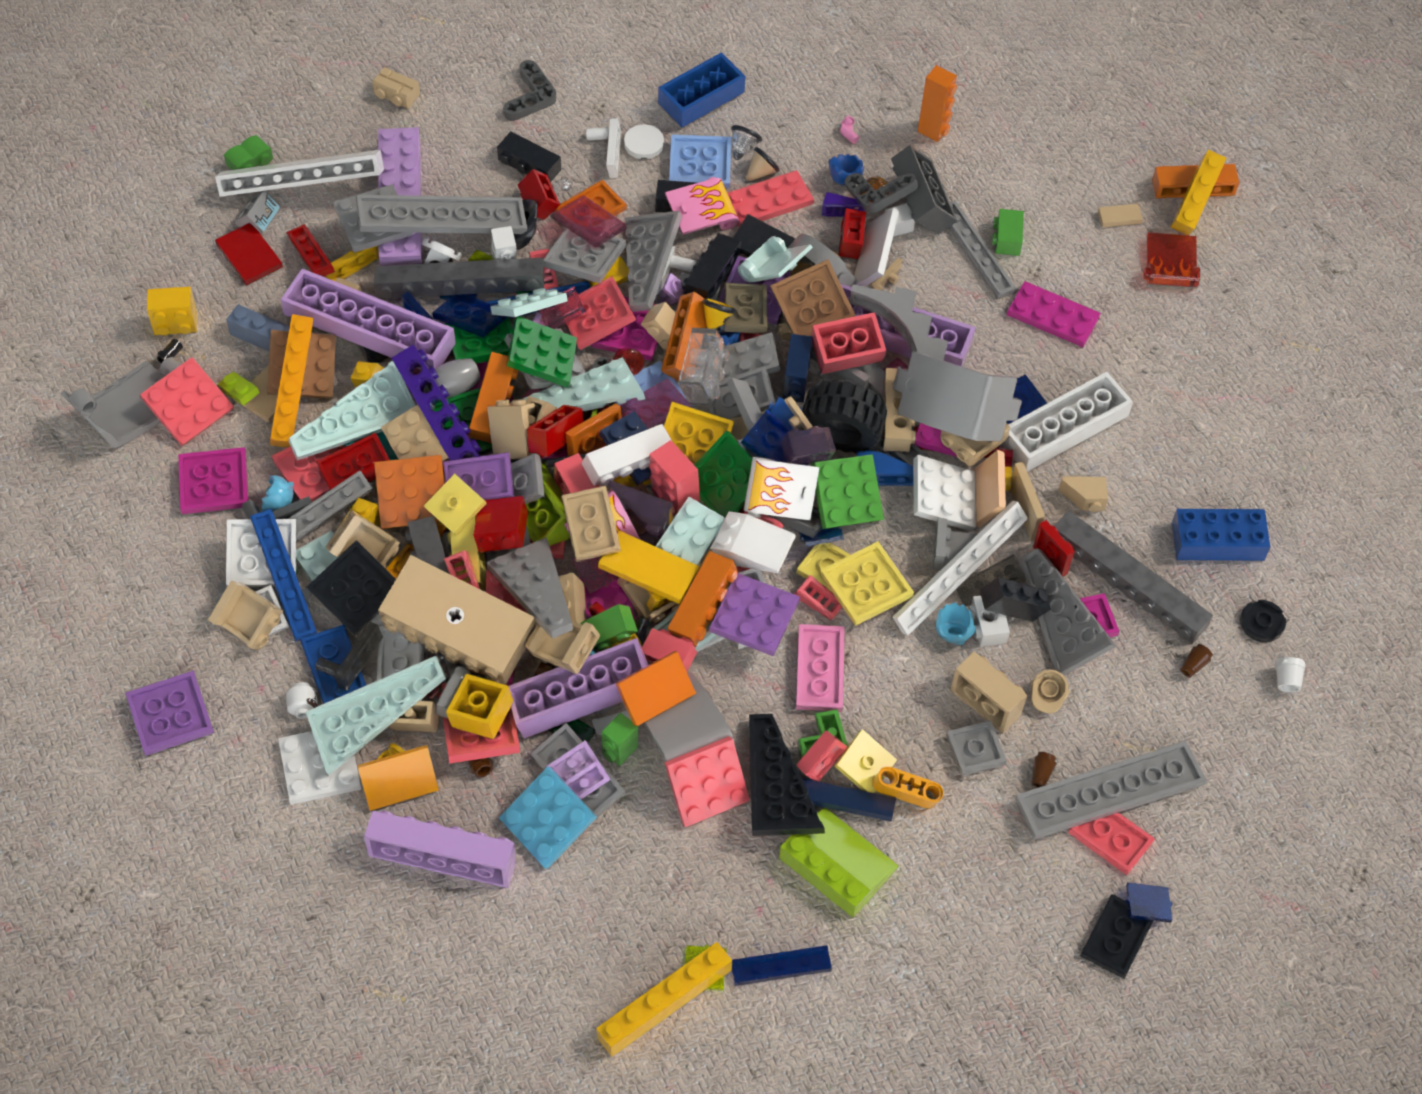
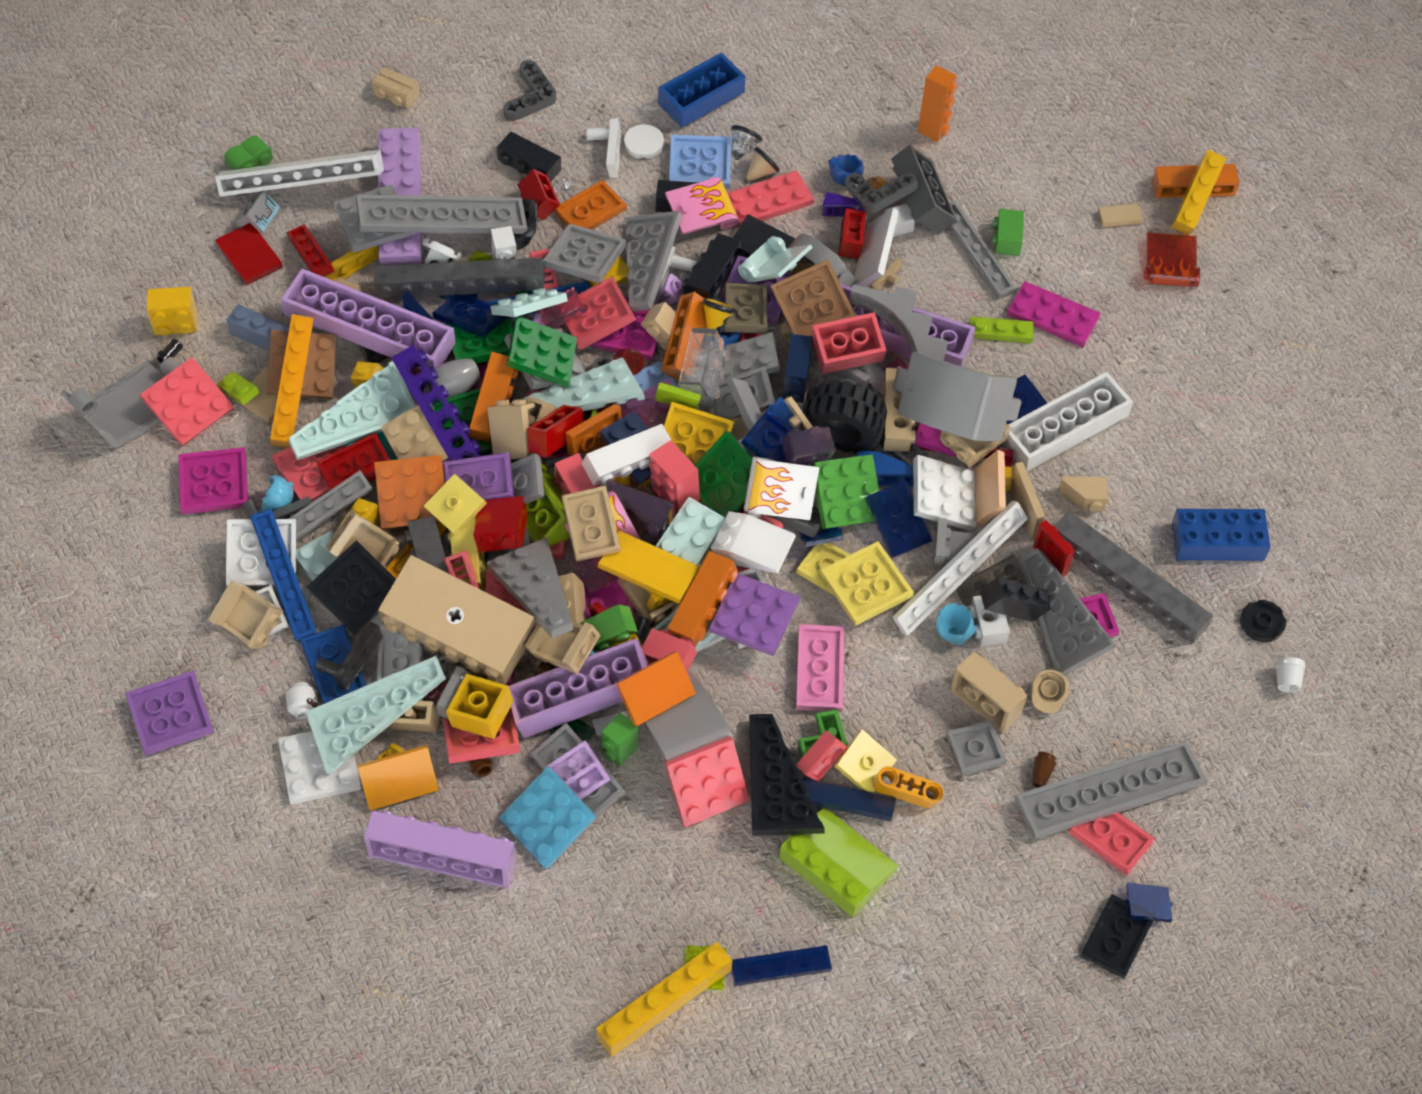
clear pink tile [554,196,626,248] -> none
coral slope [794,575,842,620] -> none
bright pink arm [840,116,859,144] -> none
reddish brown cone [1180,644,1213,678] -> none
none -> lime tile [654,382,701,409]
none -> clear blue tile [865,480,932,559]
none -> lime plate [969,316,1033,343]

